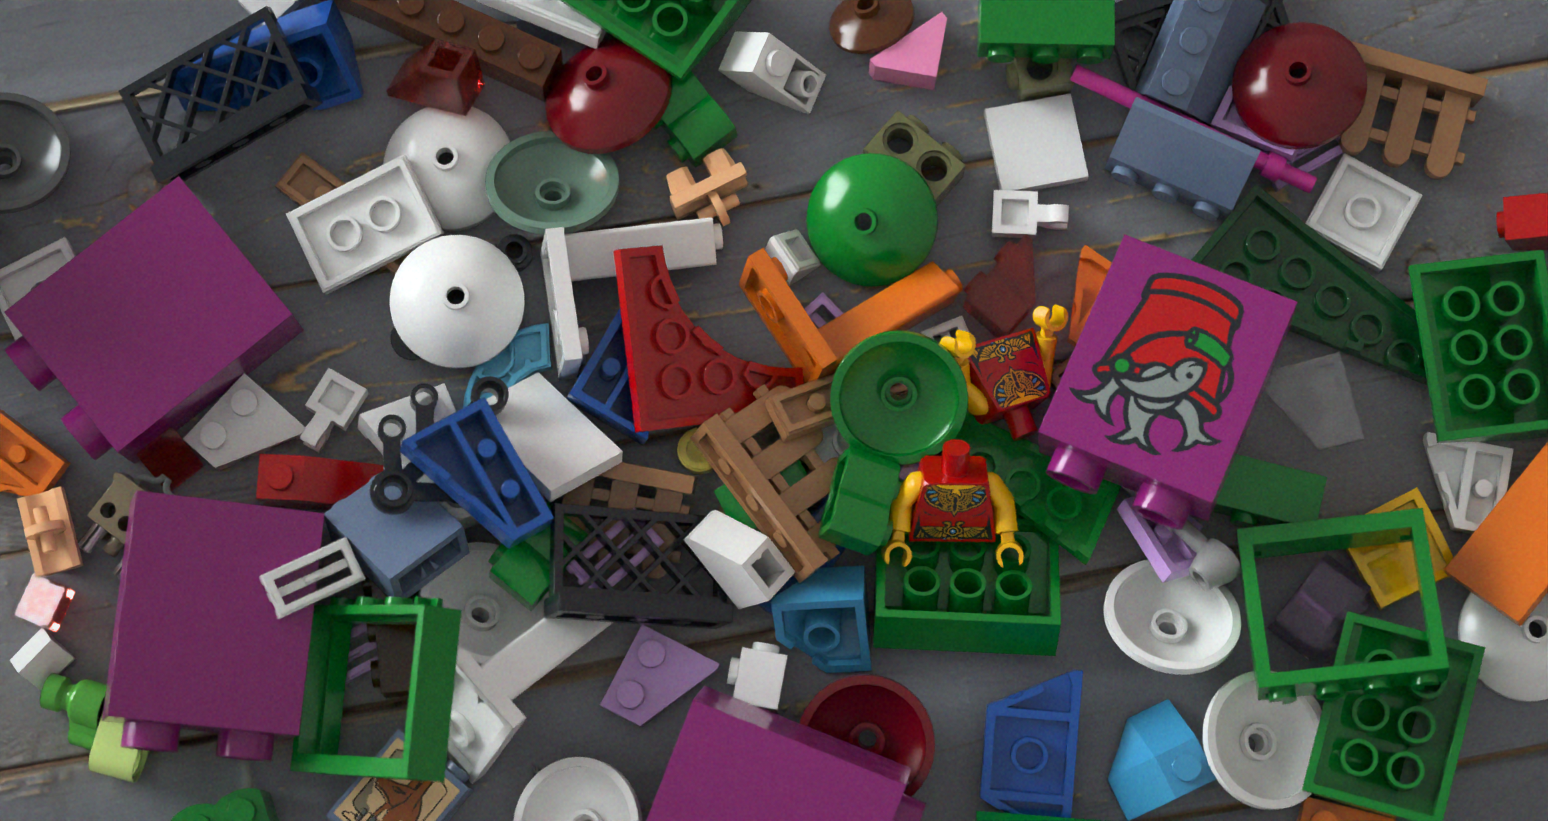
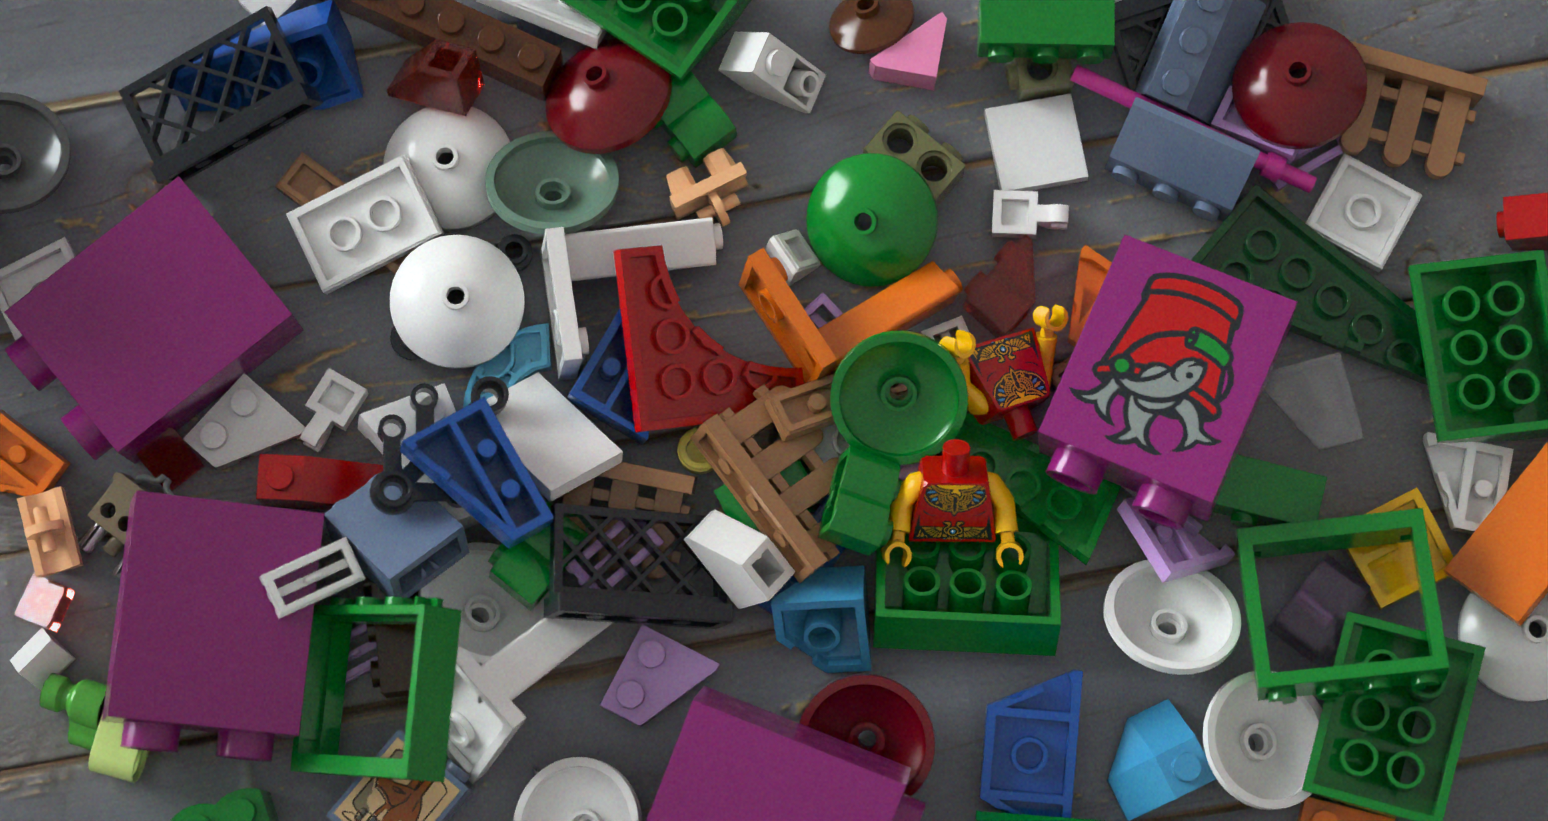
white brick [727,642,787,714] -> none
light grey bar [1166,520,1242,591] -> none

